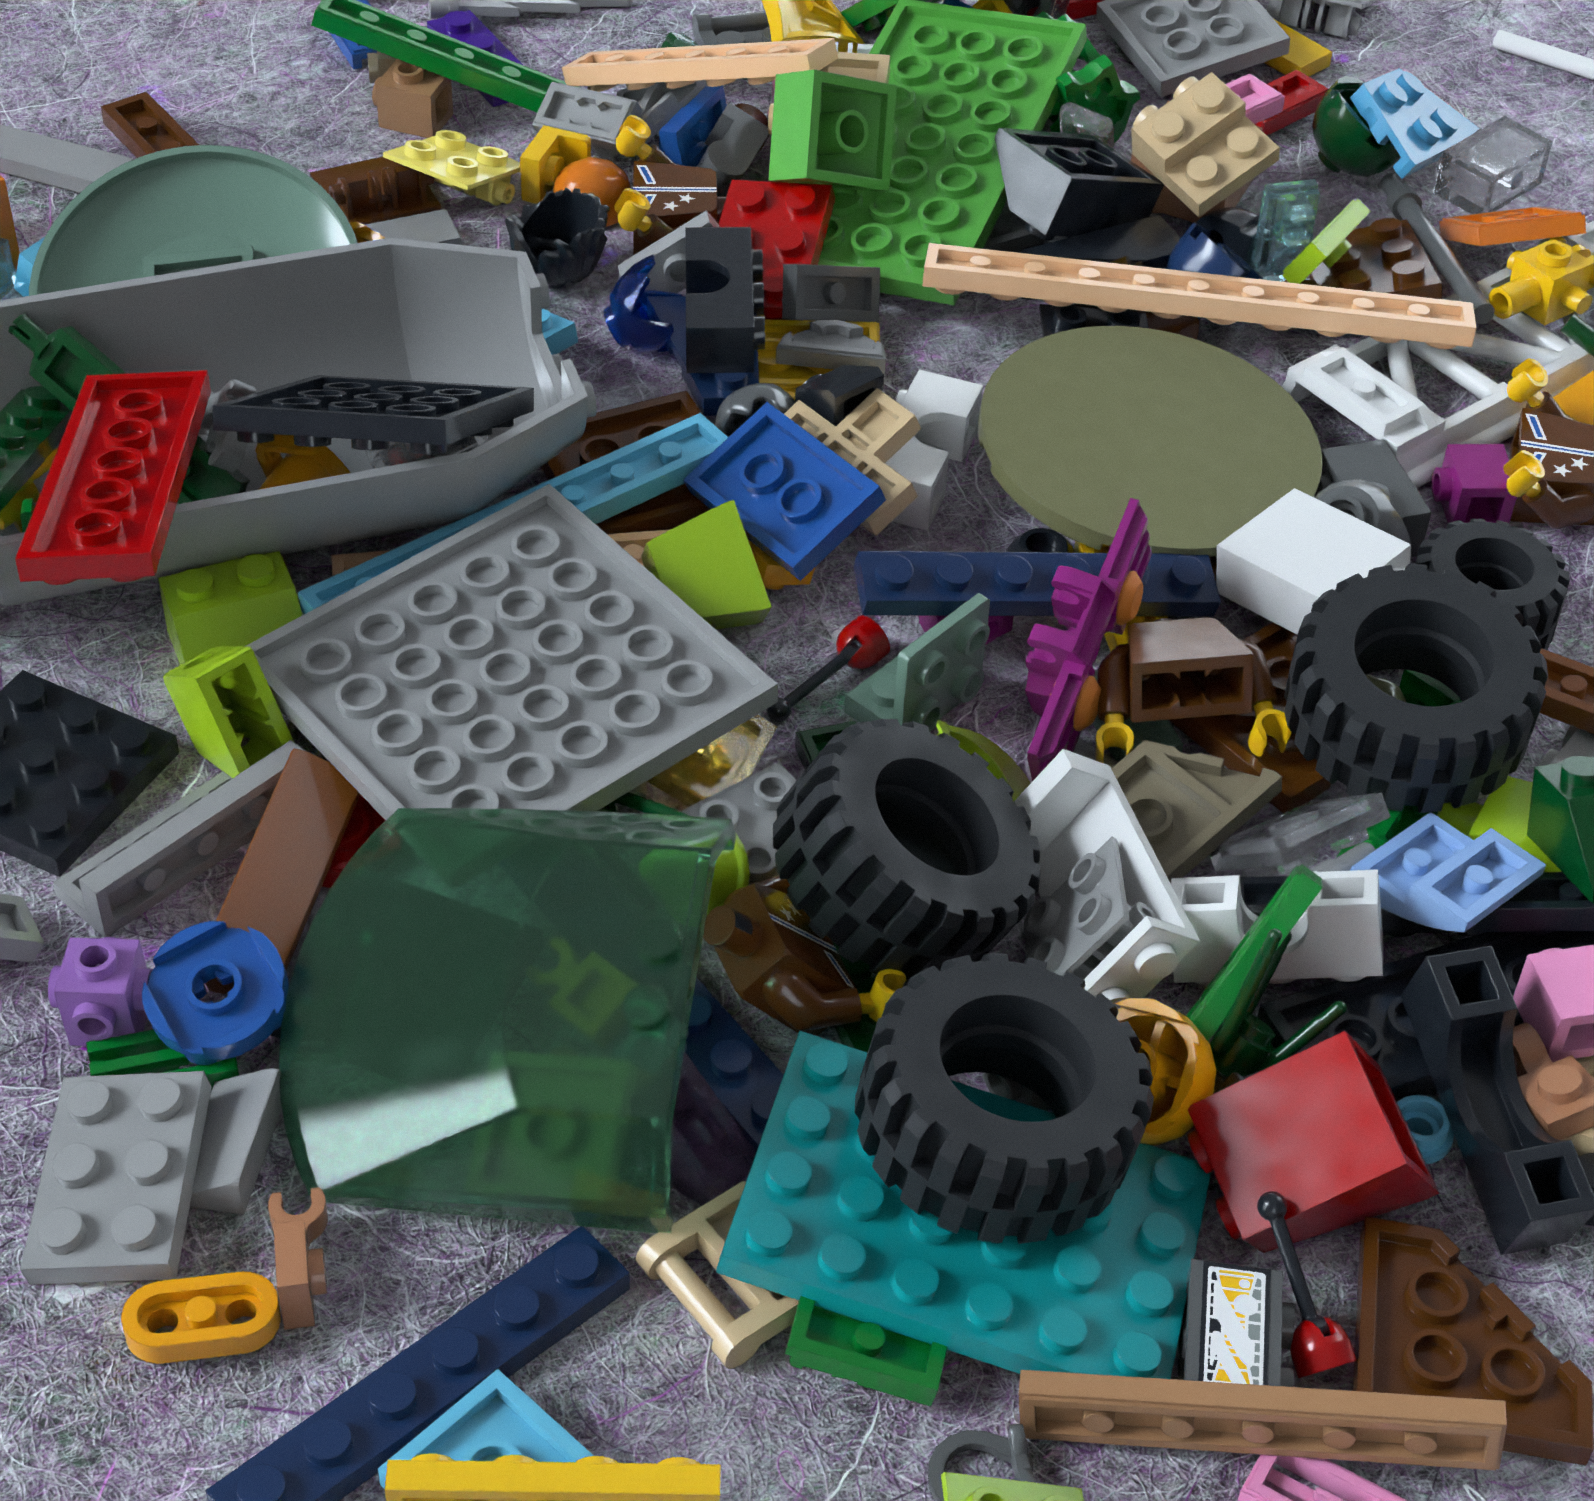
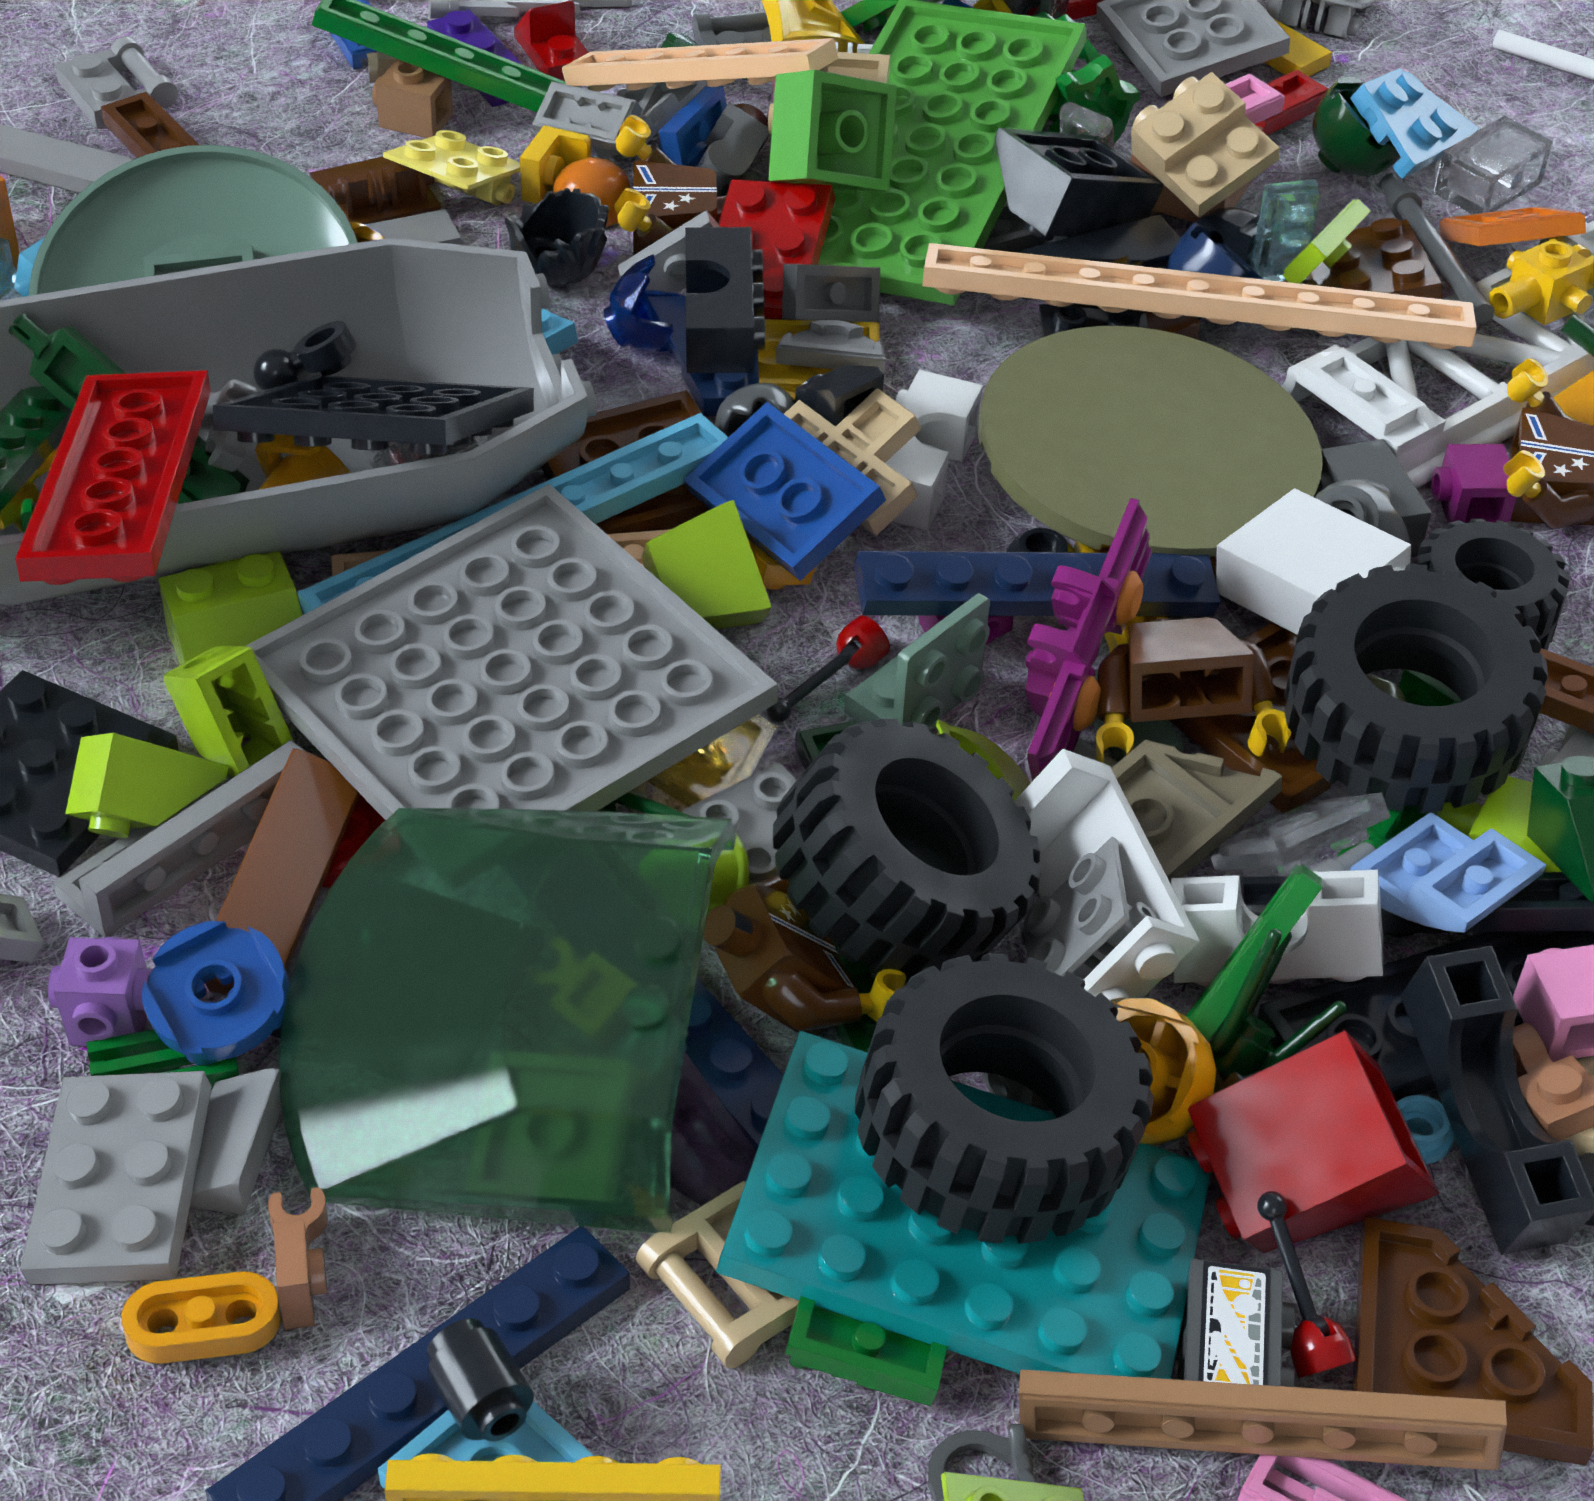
none -> light grey plate [55,36,178,129]
none -> lime slope [65,733,229,838]
none -> black plate [253,321,357,391]
none -> black brick [427,1318,534,1441]
none -> red slope [514,1,589,81]

